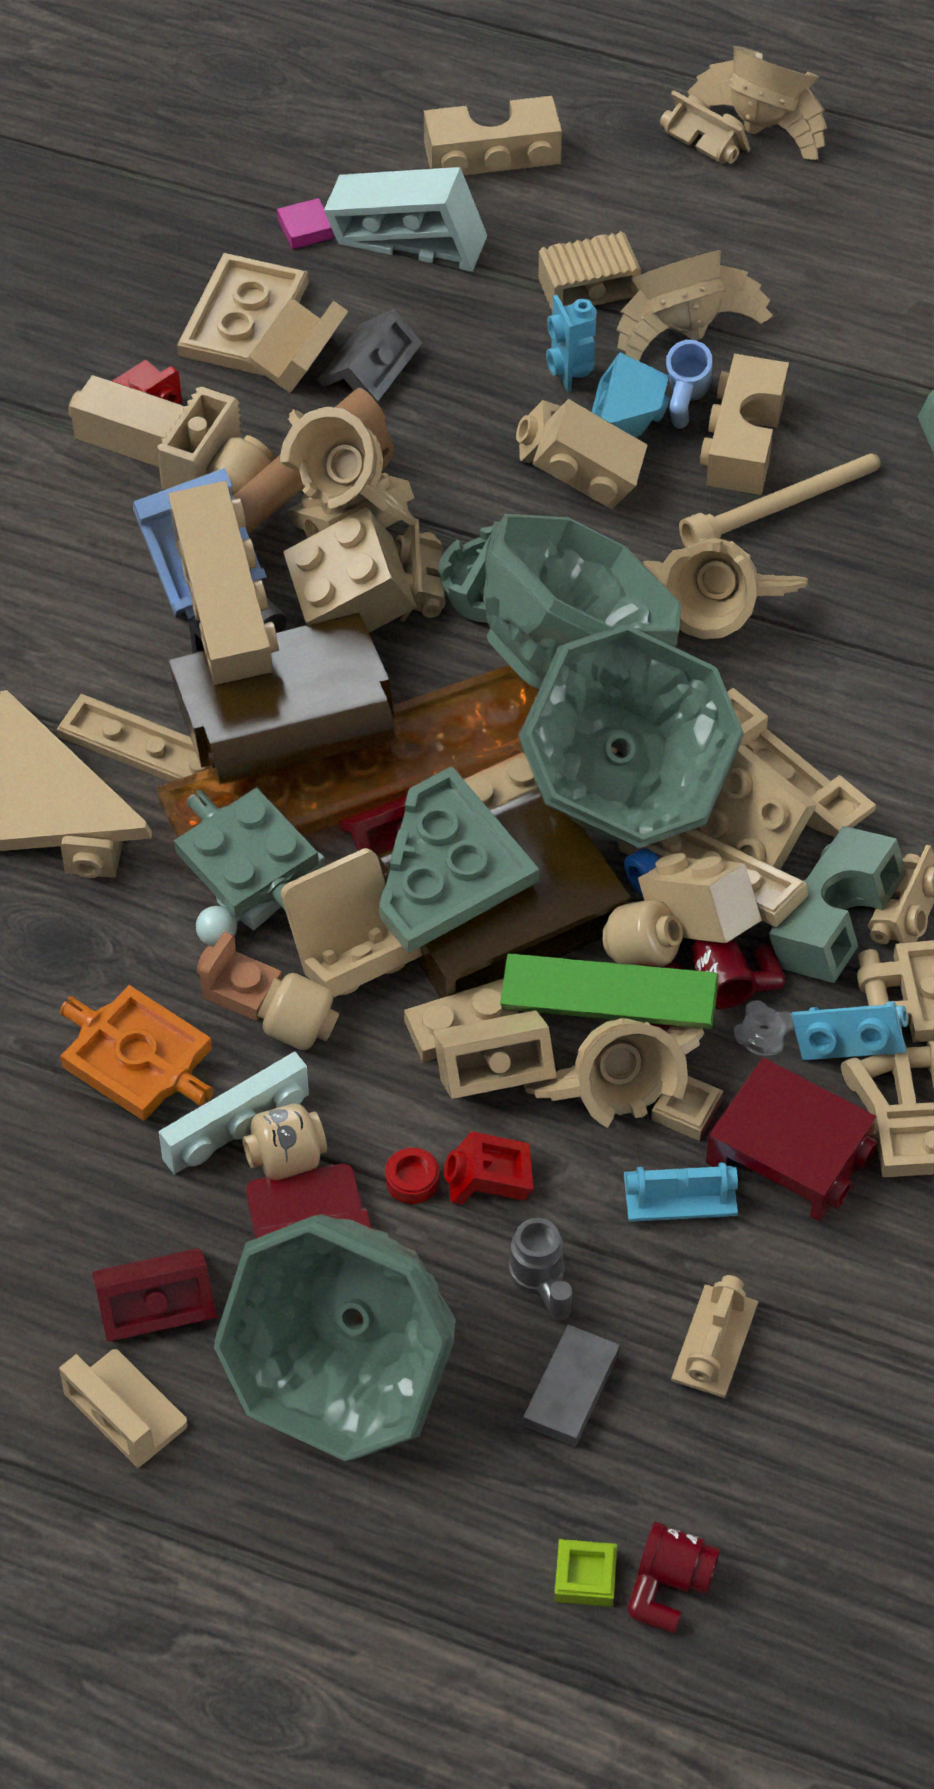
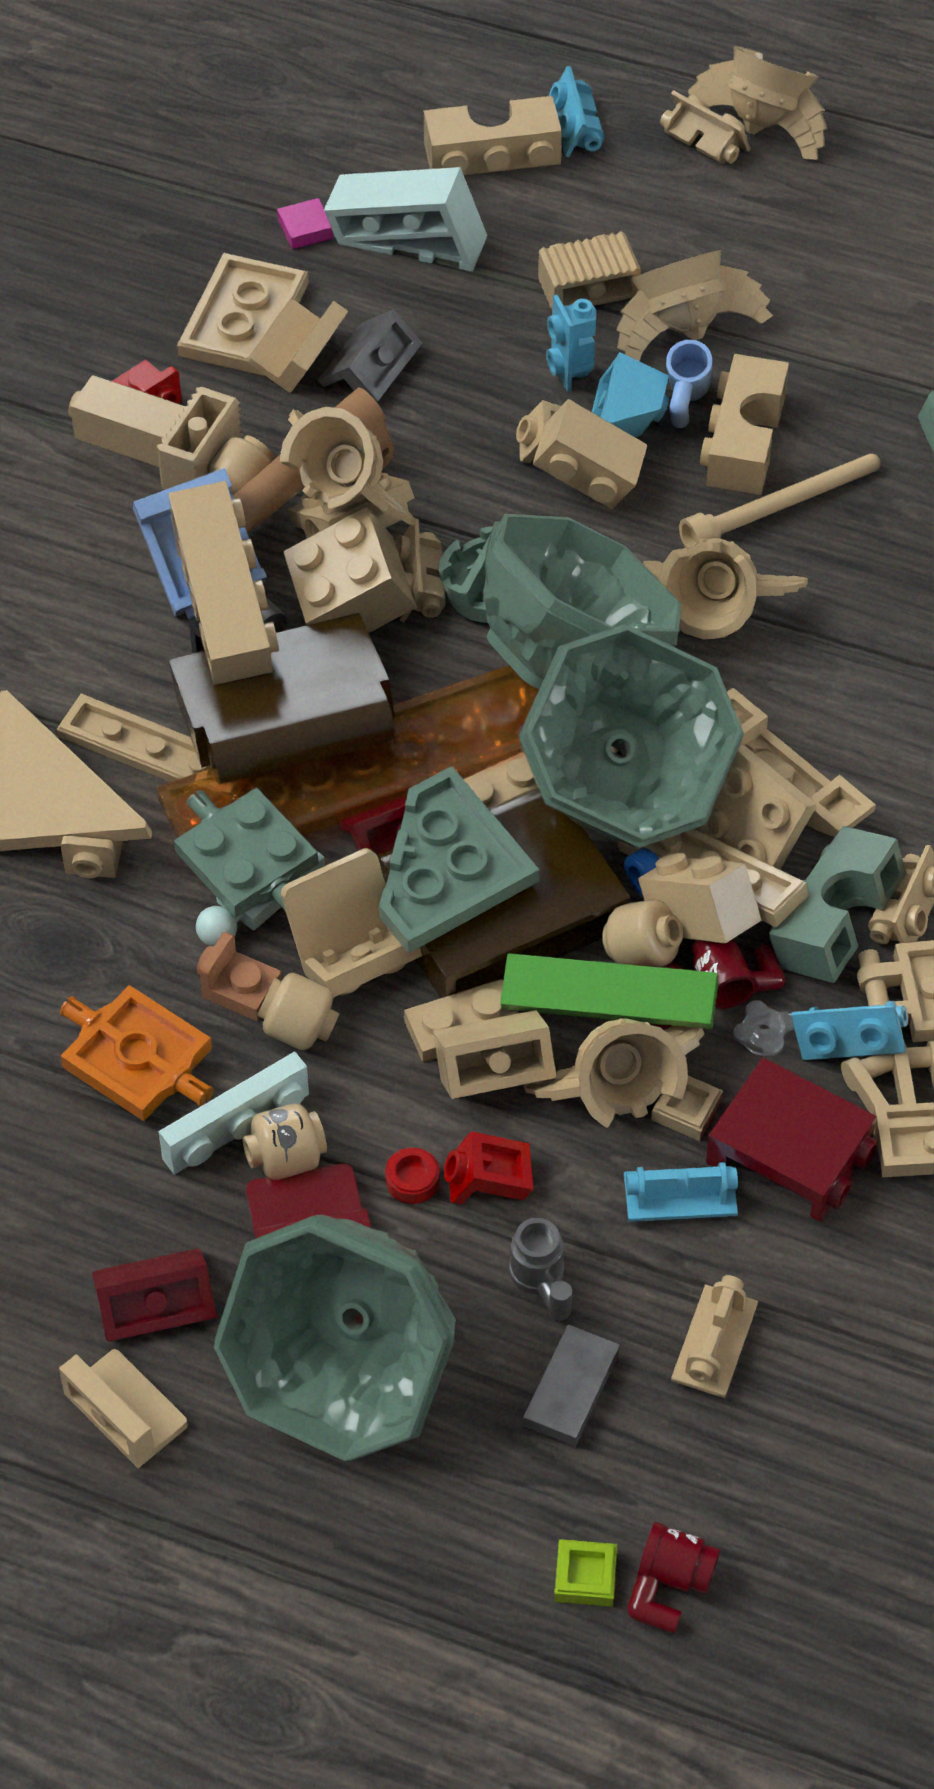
none -> medium azure hinge [549,66,604,157]

